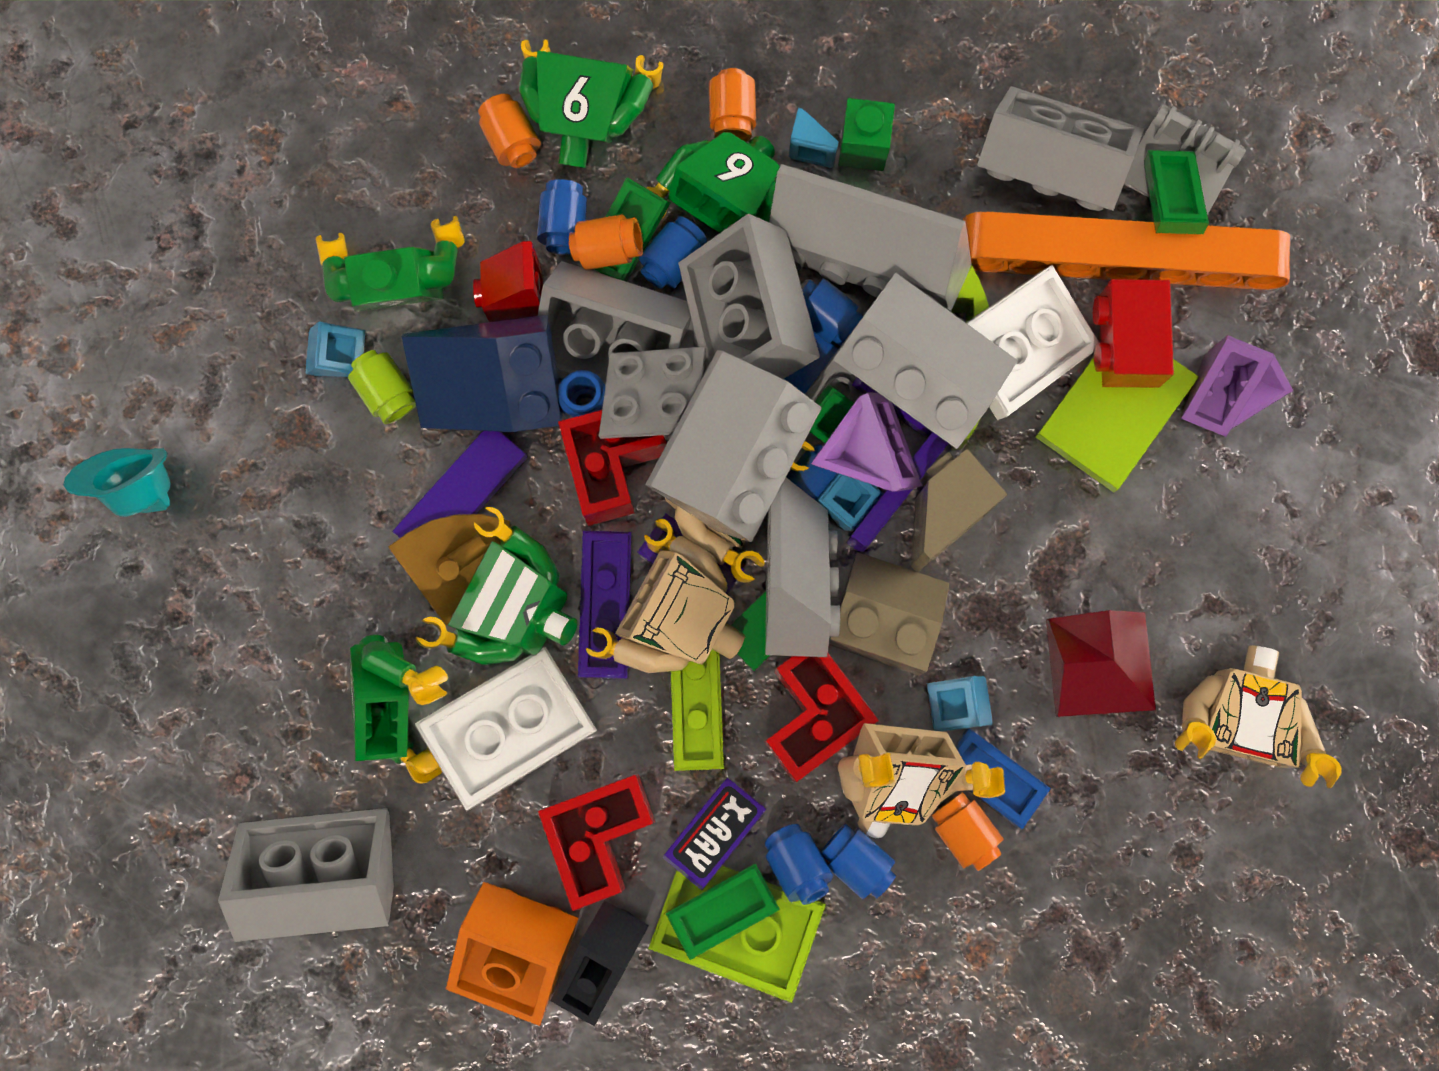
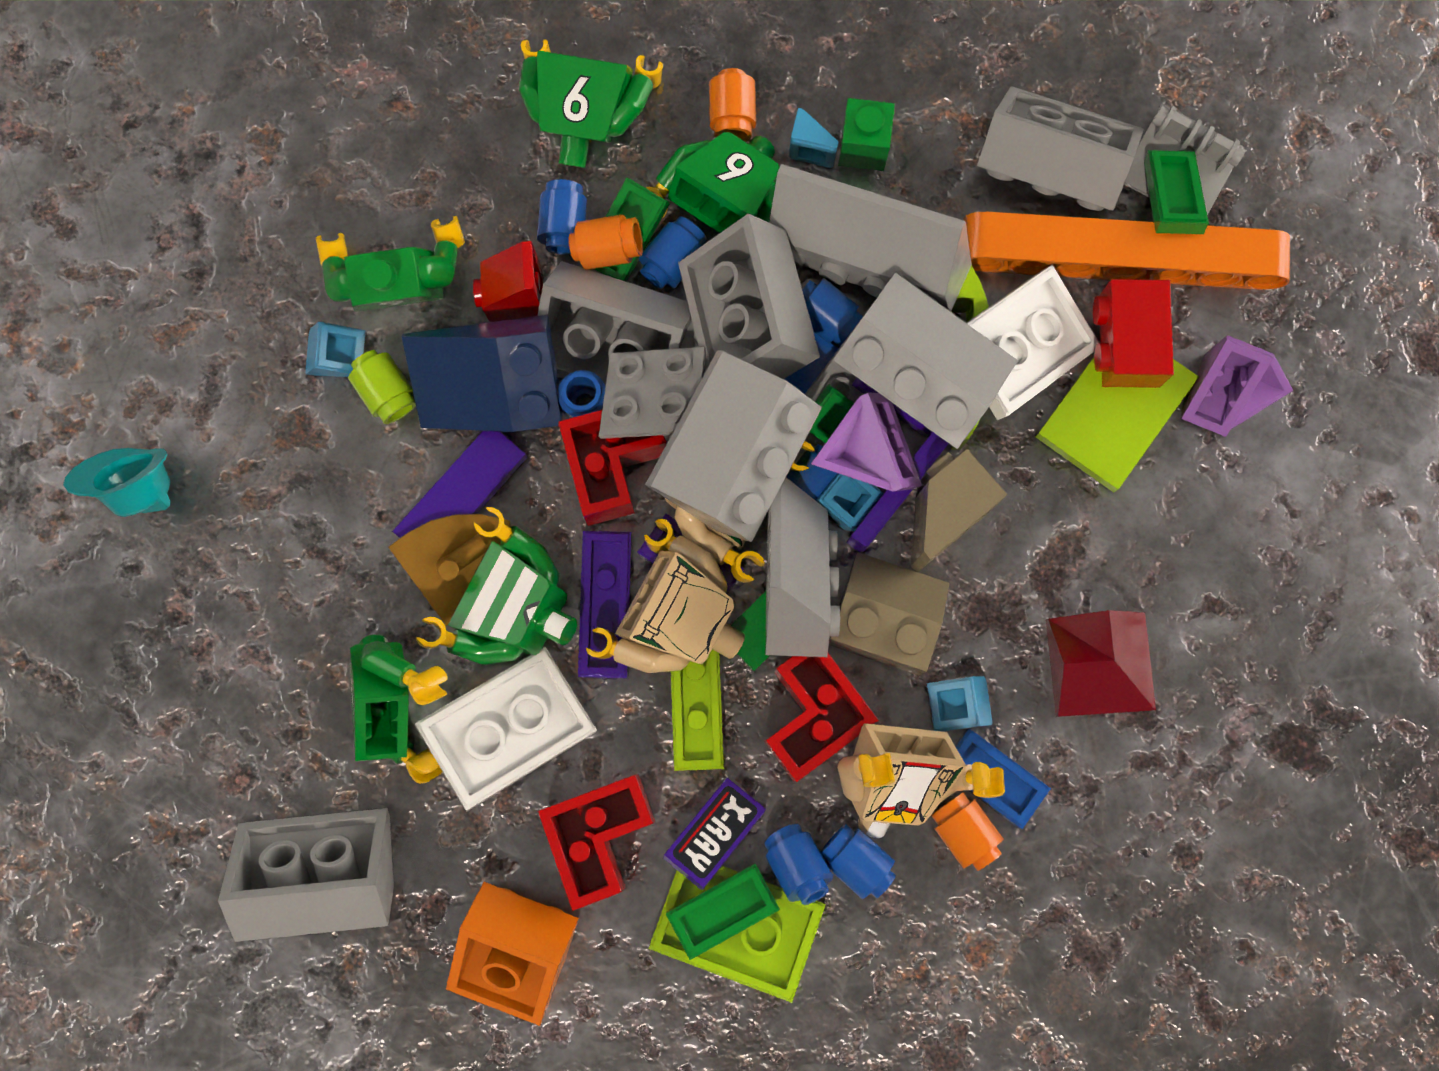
orange brick [478,93,541,168] -> none
black slope [550,900,649,1026] -> none
torso [1175,645,1342,788] -> none

